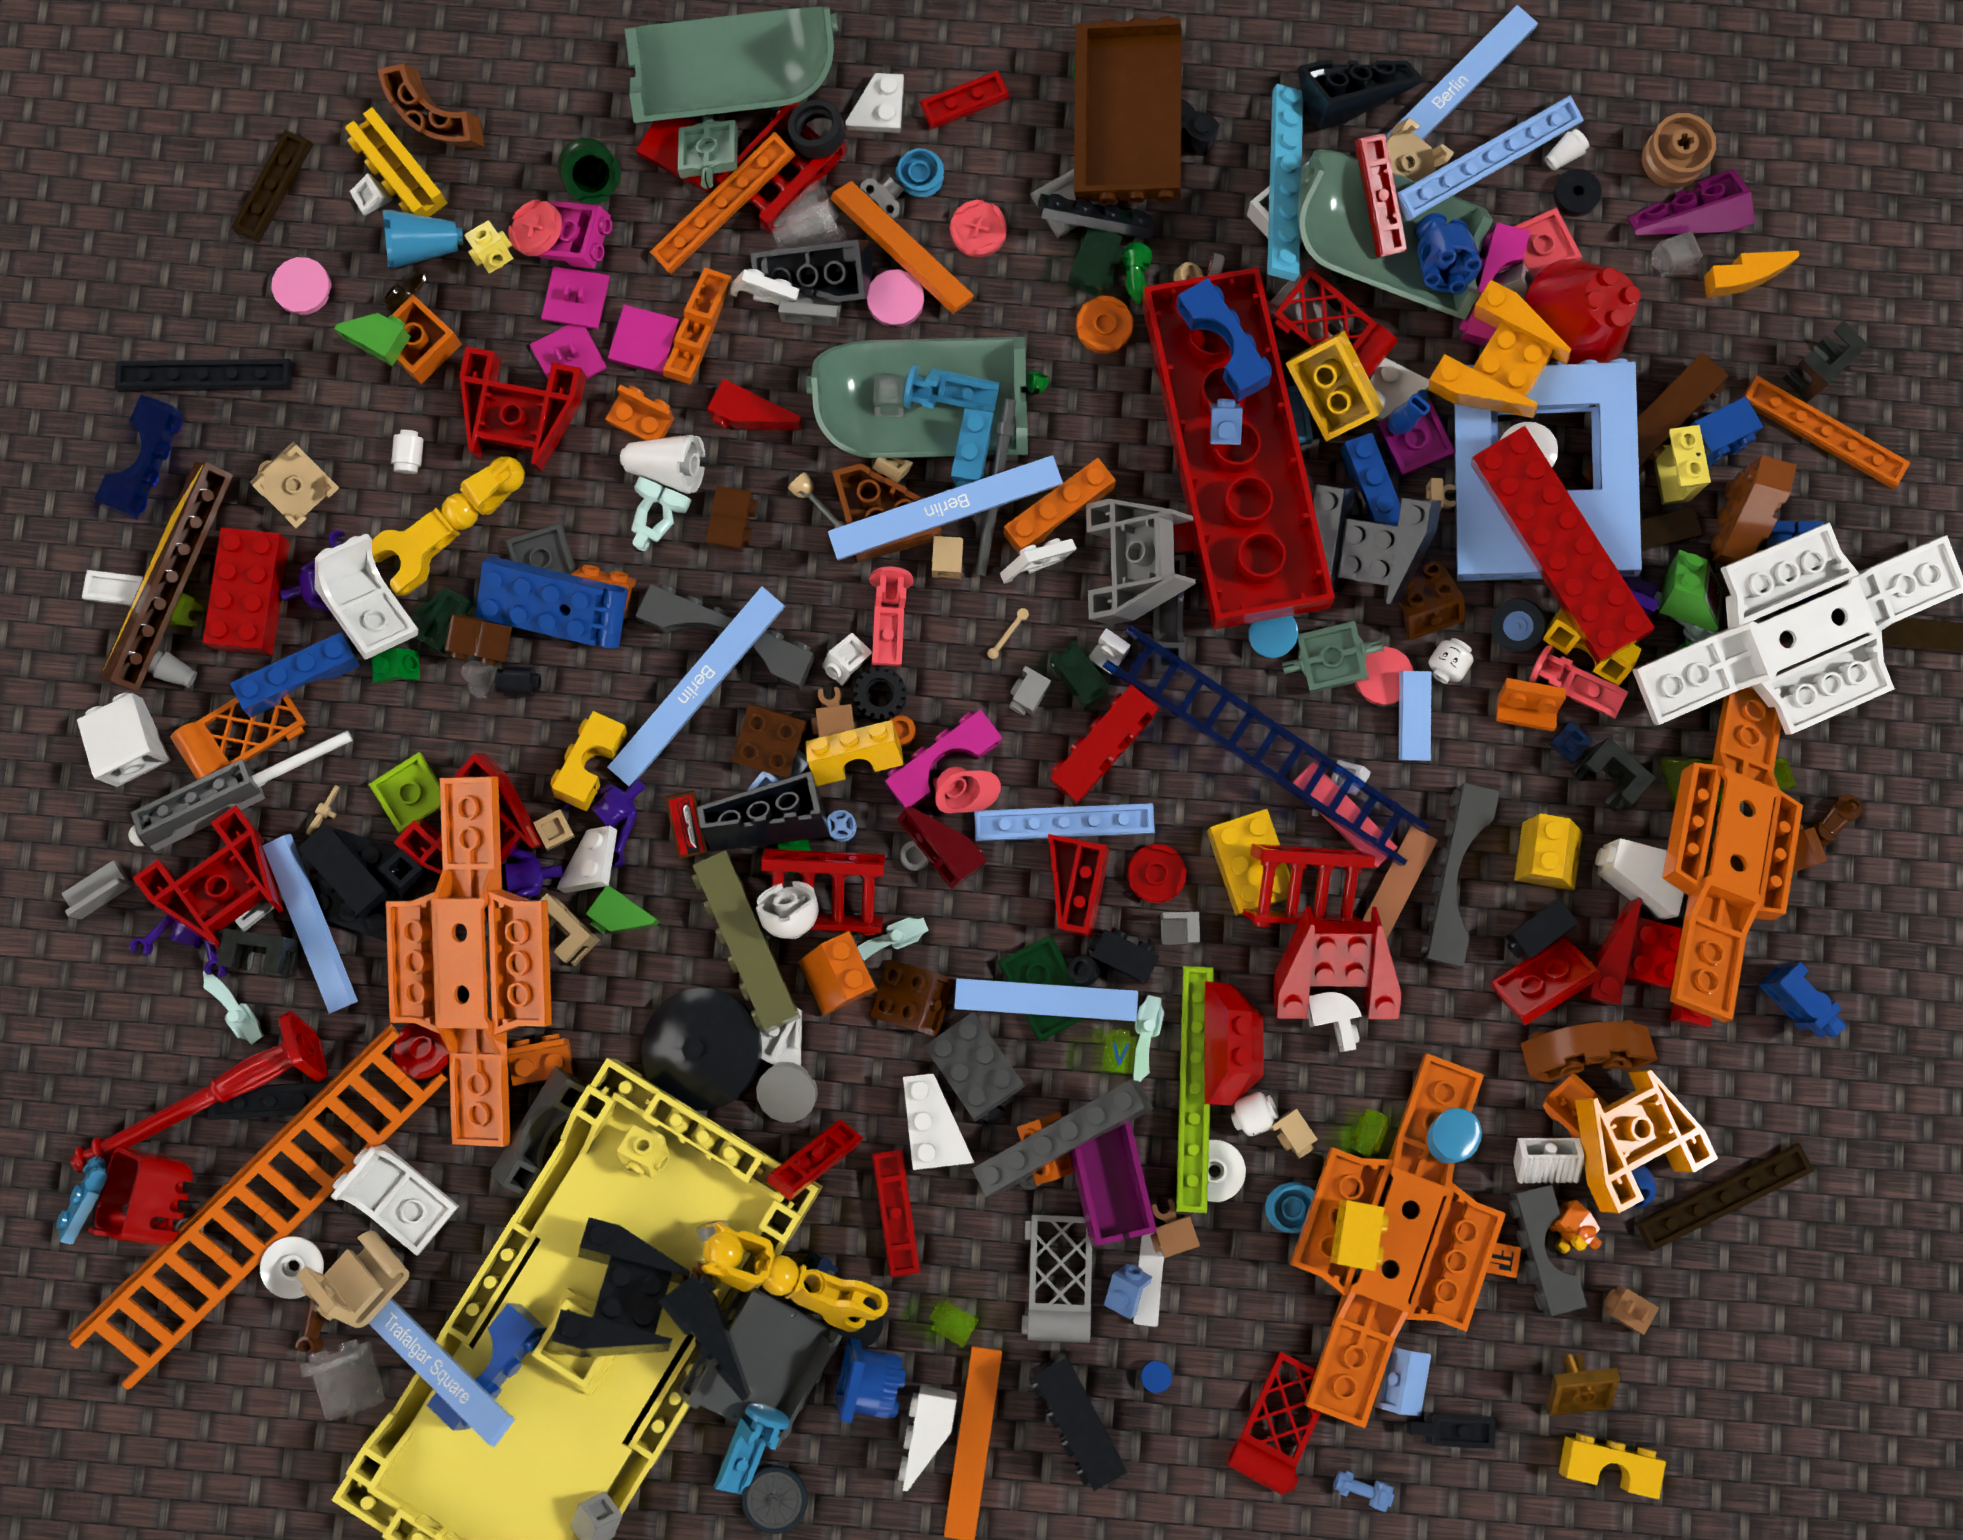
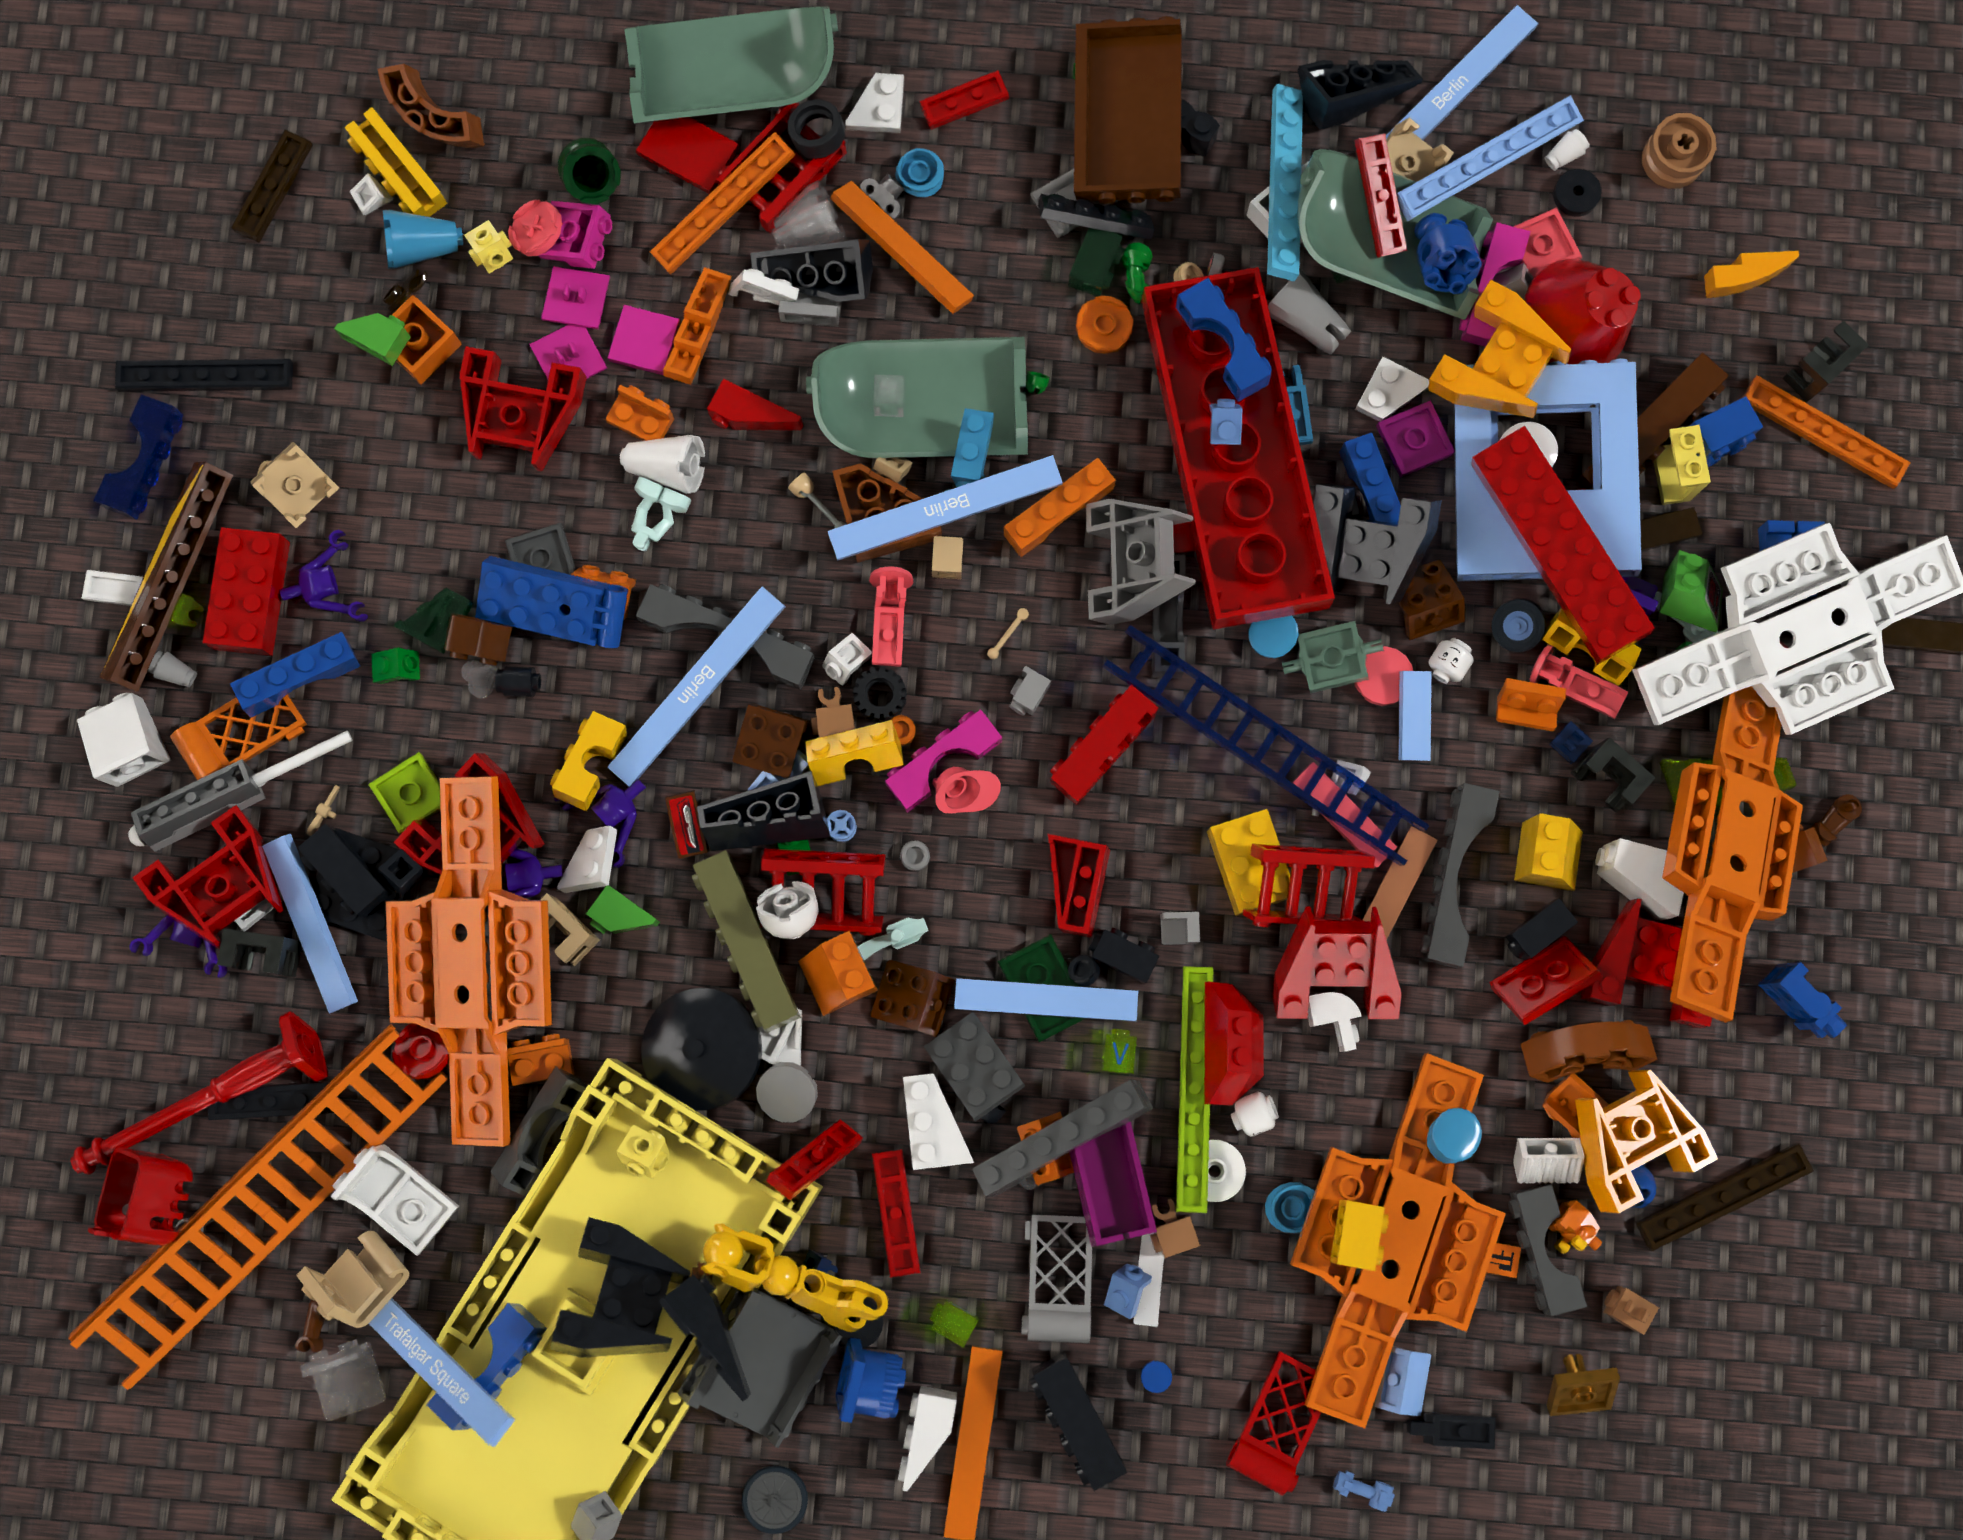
dark azure hinge [56,1156,108,1245] -> none
light grey panel [61,860,133,919] -> none
light aqua piece [203,971,264,1045] -> none
white dish [260,1236,324,1299] -> none
bright pink tile [271,257,331,315] -> none
white bracket [315,534,418,660] -> none
yellow piece [372,456,525,596] -> none
white brick [391,430,424,474] -> none
tan tile [533,809,575,850] -> none
sand green plate [678,114,738,189] -> none
light grey tile [696,1220,728,1241] -> none
reddish brown brick [706,485,758,552] -> none
dark azure piece [714,1403,790,1495] -> none
bright pink tile [867,269,924,327] -> none
dark red slope [897,806,987,890] -> none
dark azure piece [903,365,1000,412] -> none
coral tile [950,200,1007,258] -> none
dark grey bar [974,398,1017,576] -> none
light blue tile [974,803,1155,842] -> none
white wing [1000,538,1076,584] -> none
clear green brick [1050,640,1110,710] -> none
white bracket [1089,628,1131,675] -> none
red tile [1127,844,1187,904] -> none
light aqua piece [1133,995,1164,1082] -> none
tan brick [1271,1109,1318,1158] -> none
red piece [1272,267,1398,378] -> none
yellow brick [1285,330,1384,441] -> none
clear neon green brick [1350,1108,1389,1157] -> none
blue piece [1387,389,1430,435] -> none
tan tile [1426,478,1456,511] -> none
yellow arch [1559,1433,1666,1499] -> none
magenta wedge [1628,169,1756,235] -> none
clear brick [1651,230,1703,278] -> none
dark orange brick [1711,455,1797,565] -> none

